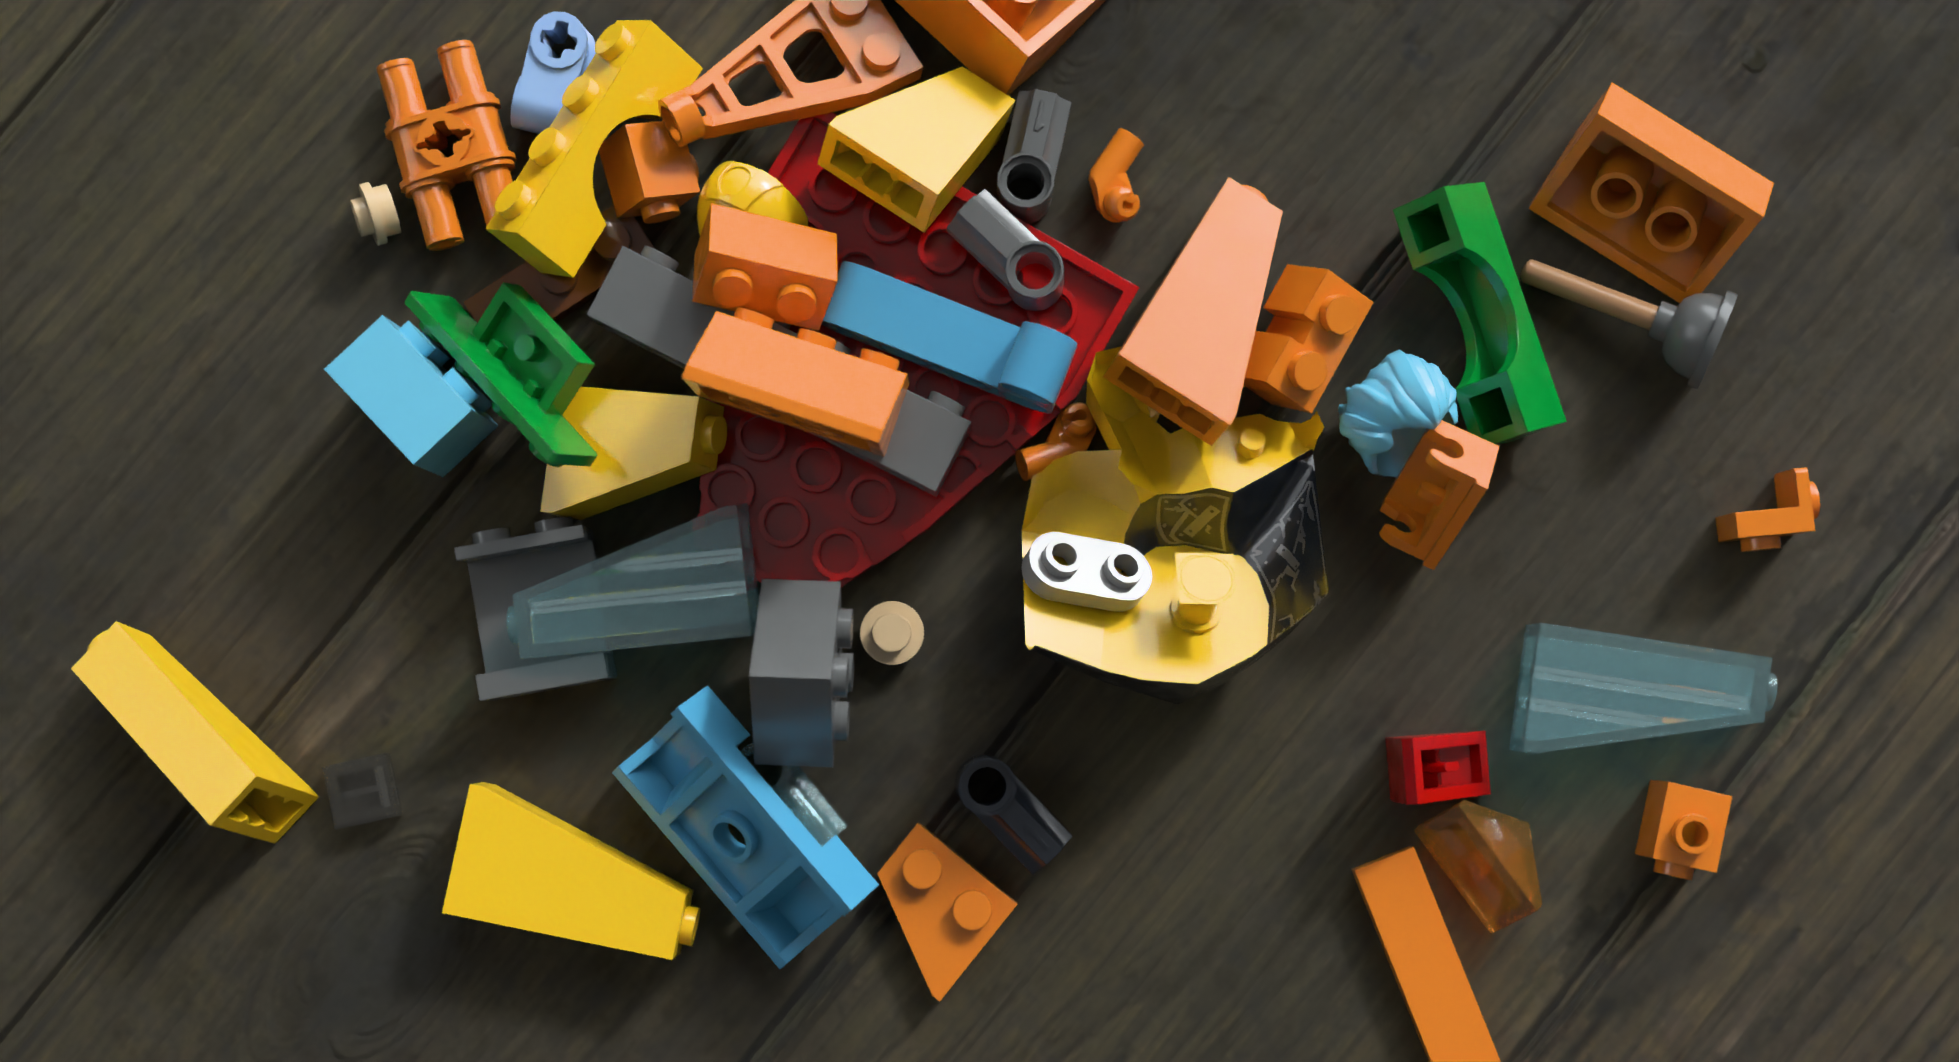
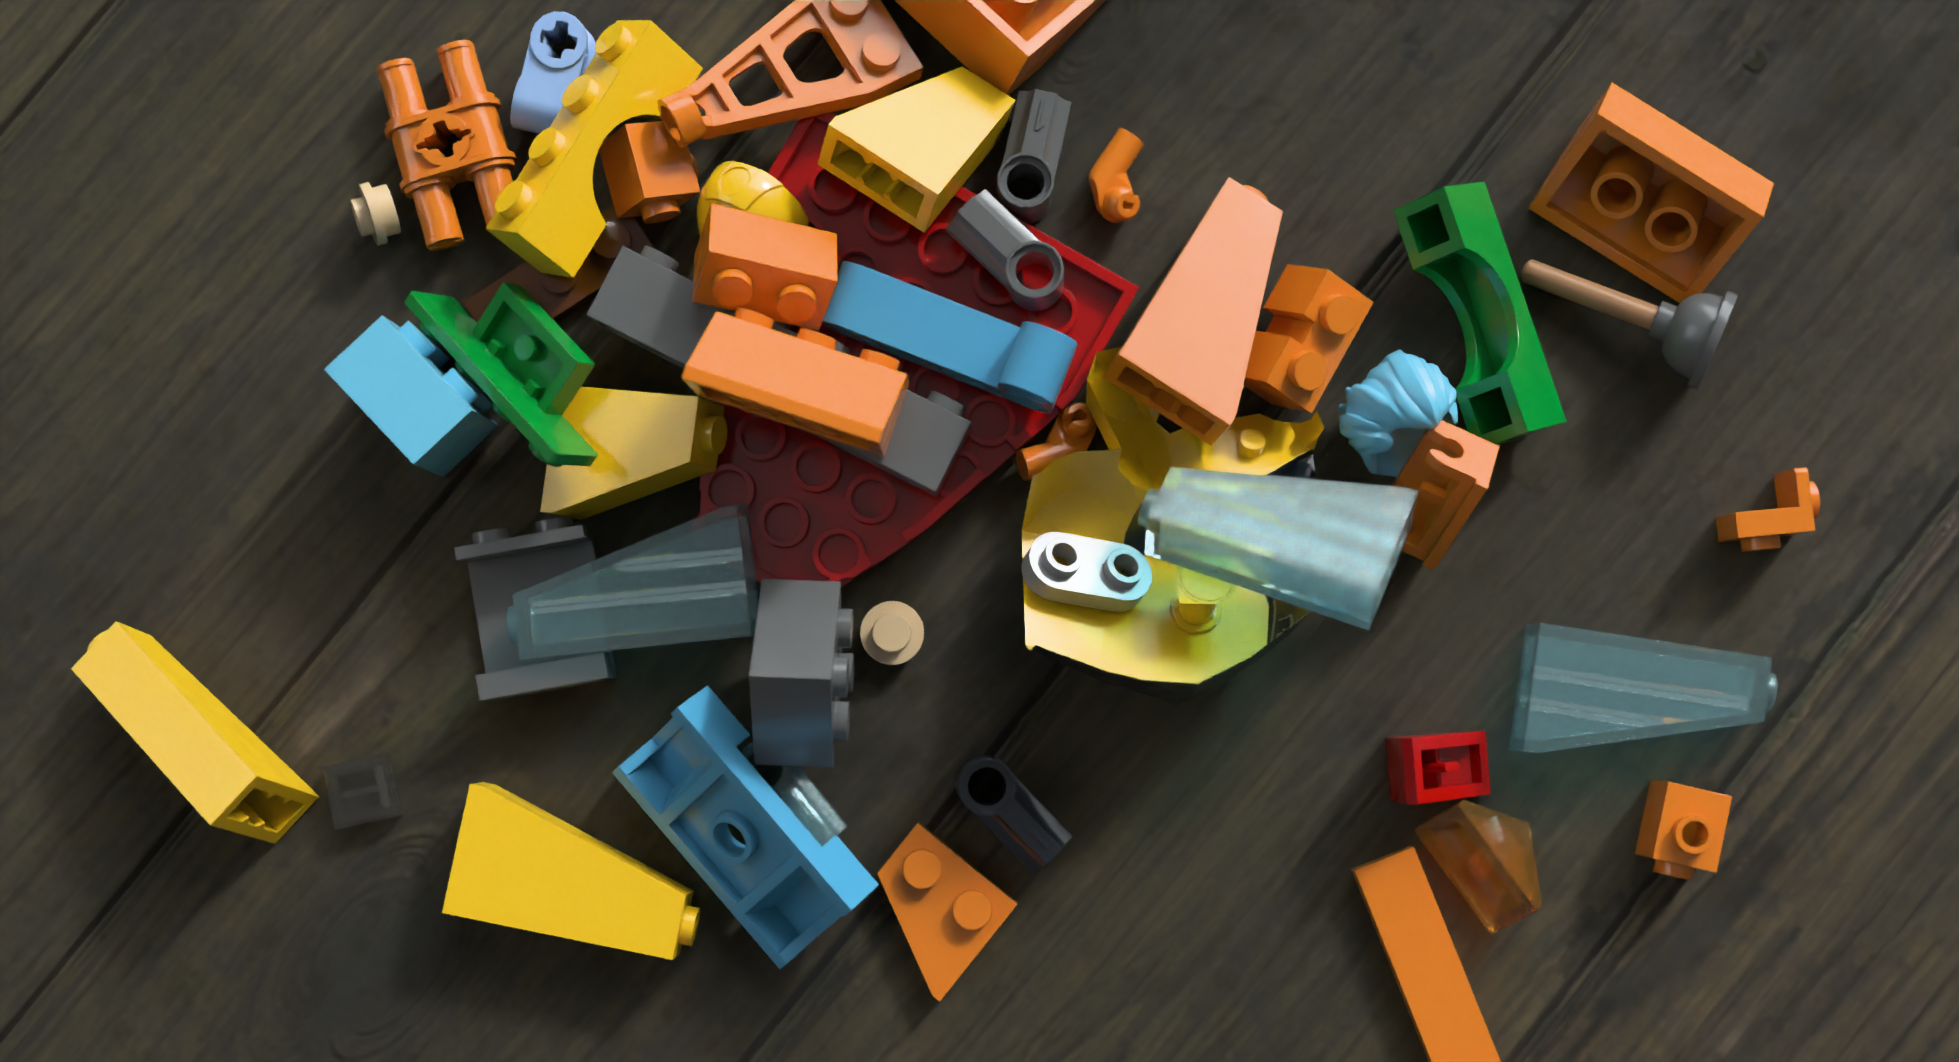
none -> clear light blue slope [1138,467,1418,630]

